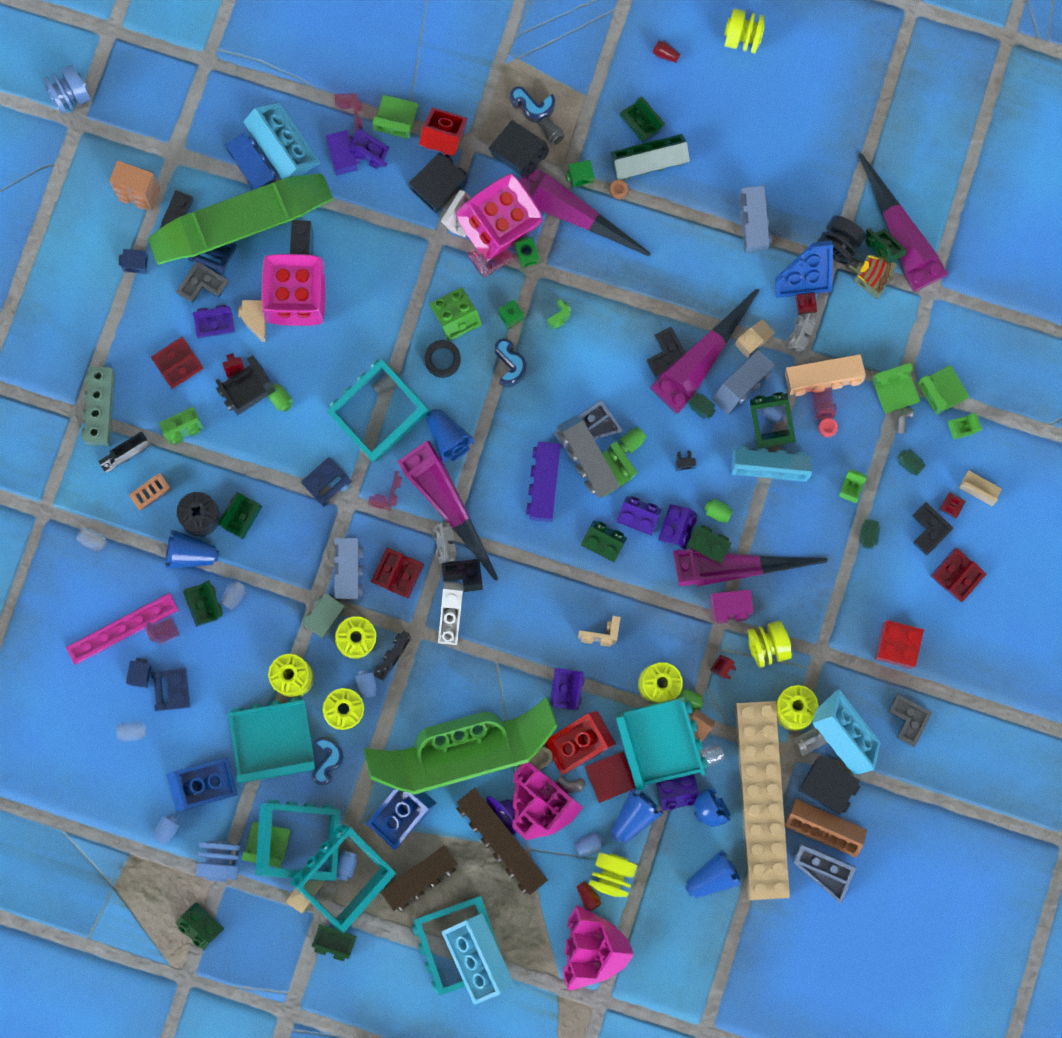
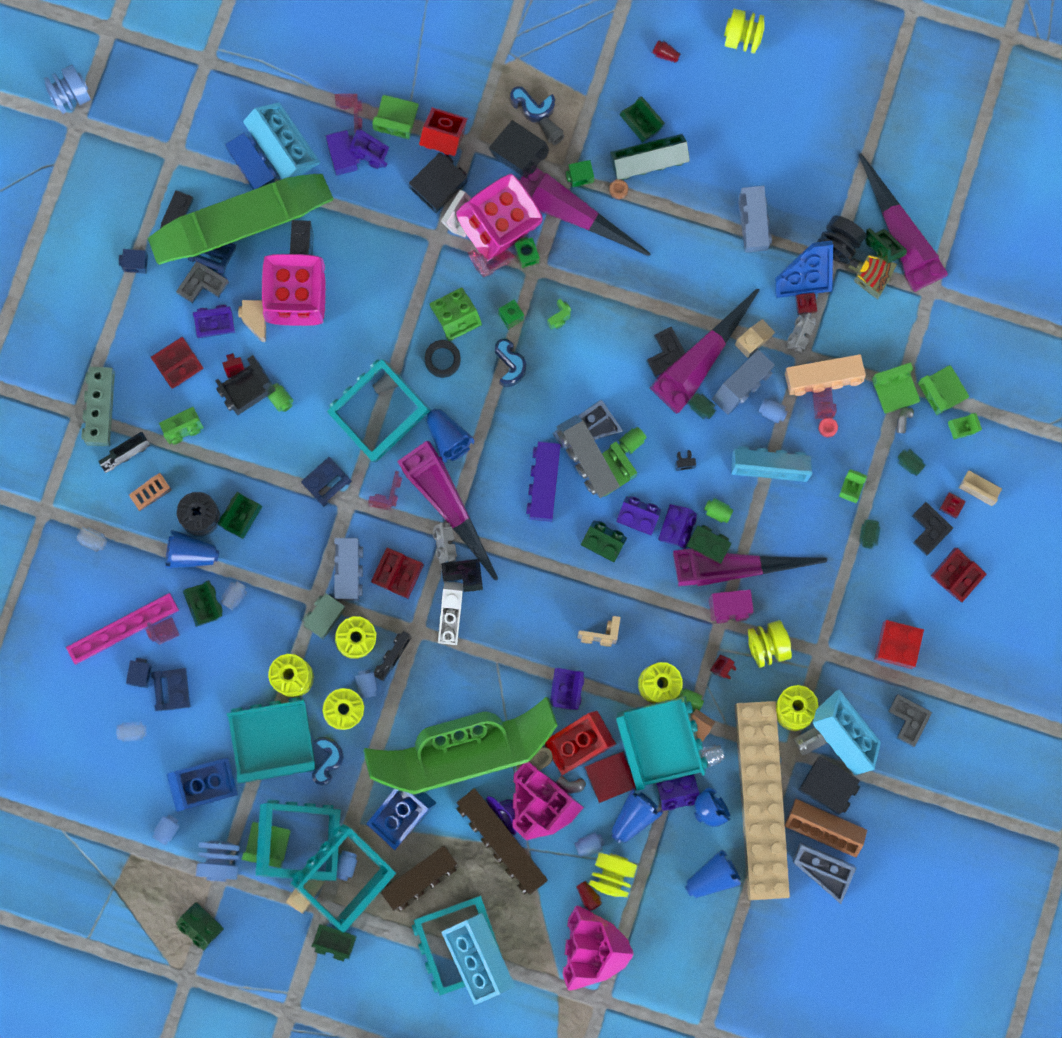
nougat brick [109,160,160,210] -> none
dark green window [750,392,796,448] -> none

